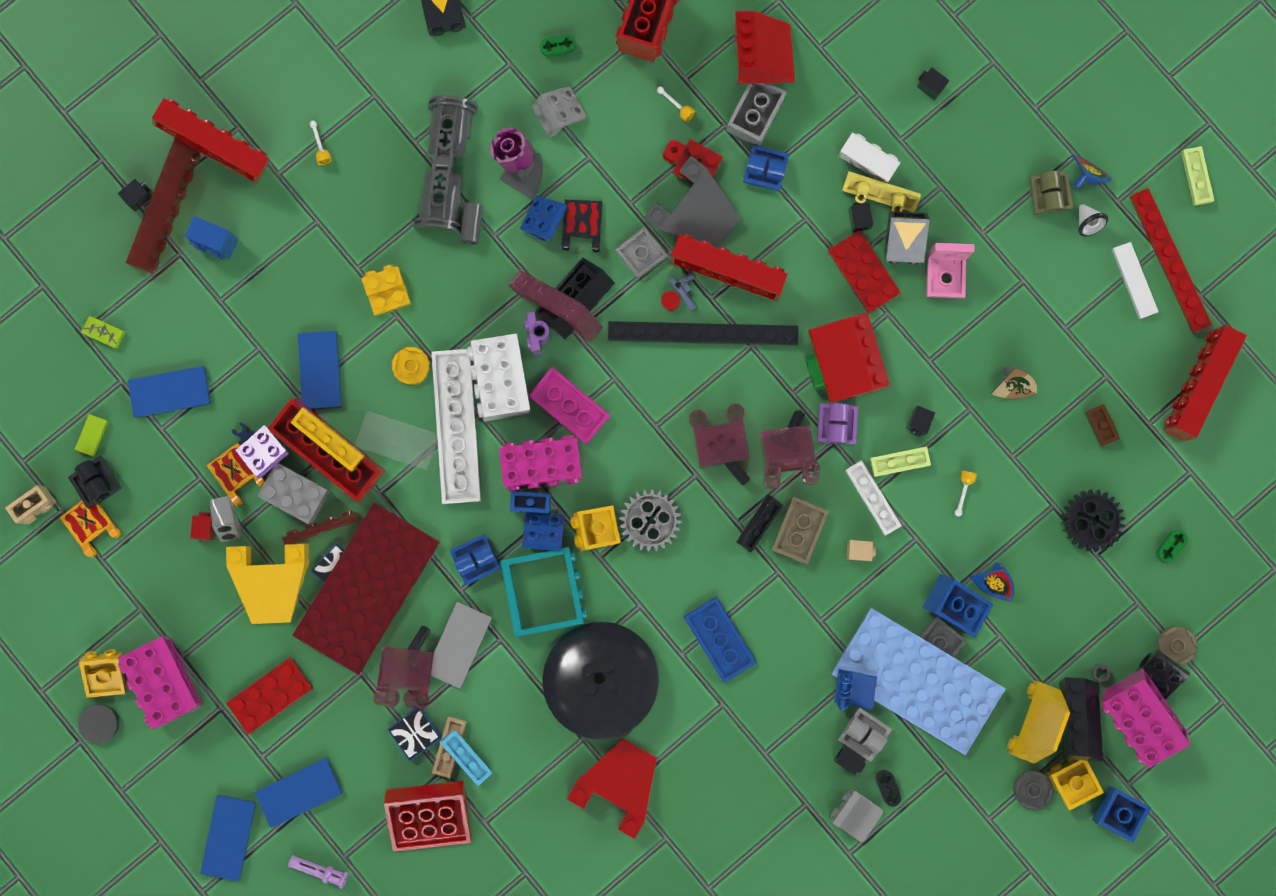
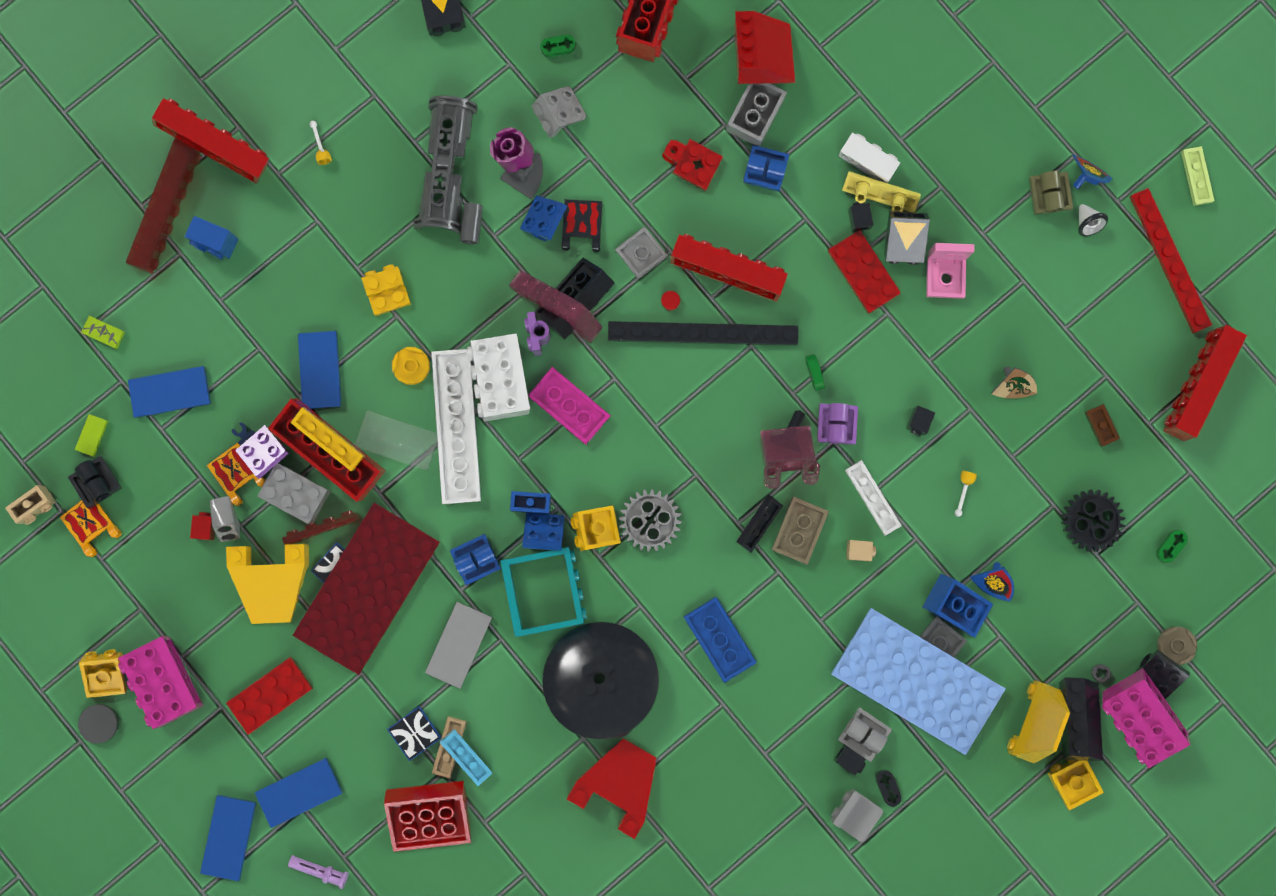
black brick [117,179,152,212] -> none
clear pink piece [373,626,434,710] -> none
dark pink brick [499,435,583,492] -> none
dark grey wedge [644,156,740,248] -> none
hinge [657,86,696,123] -> none
sand blue hose [669,272,697,311] -> none
clear pink piece [689,404,750,486] -> none
red slope [808,312,890,403] -> none
blue hinge [834,669,877,711] -> none
yellowish green plate [870,447,931,477] -> none
black brick [917,67,950,101] -> none
dark grey tile [1013,770,1053,810] -> none
blue brick [1092,786,1151,842] -> none
white tile [1111,242,1158,319] -> none

